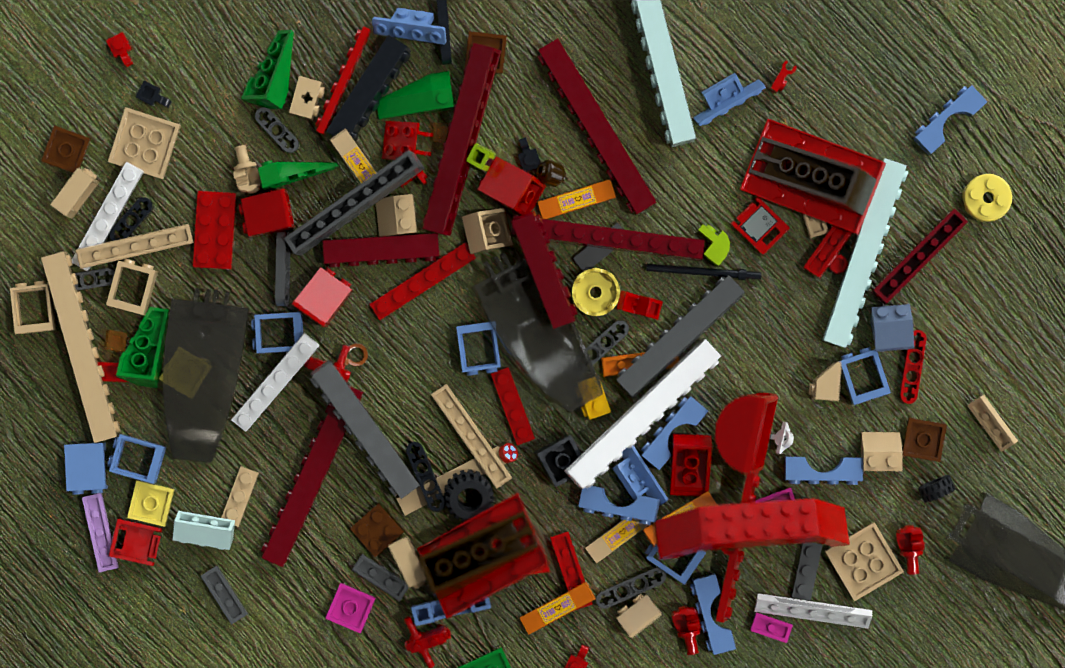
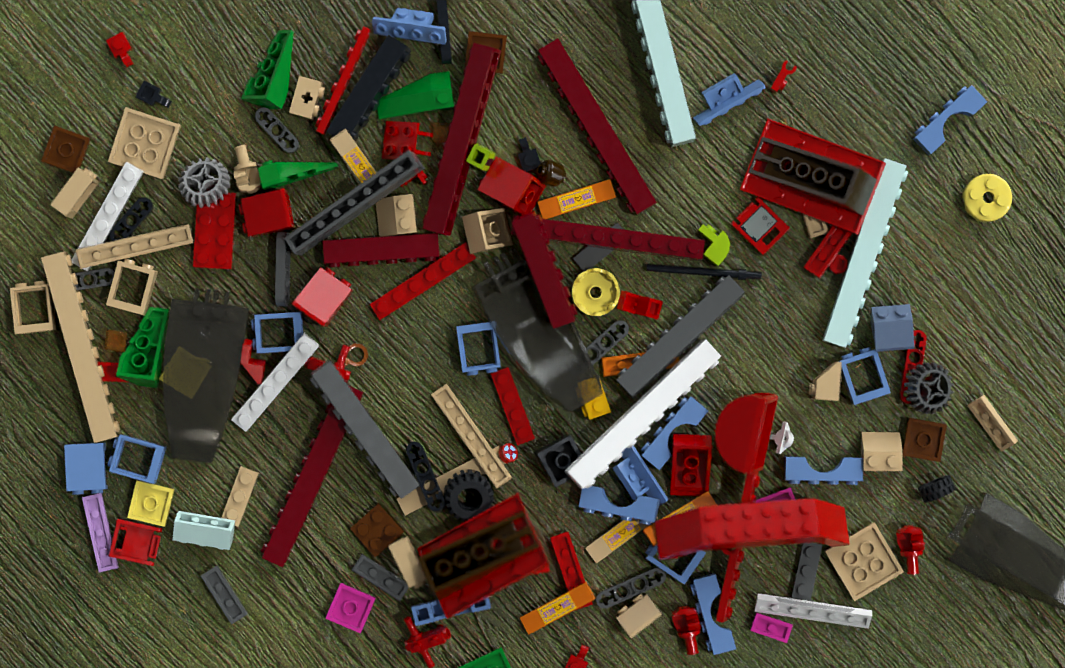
dark red brick [871,208,968,305] -> none
none -> light grey gear [178,158,230,208]
none -> red slope [241,339,266,384]
none -> dark grey gear [904,362,955,414]

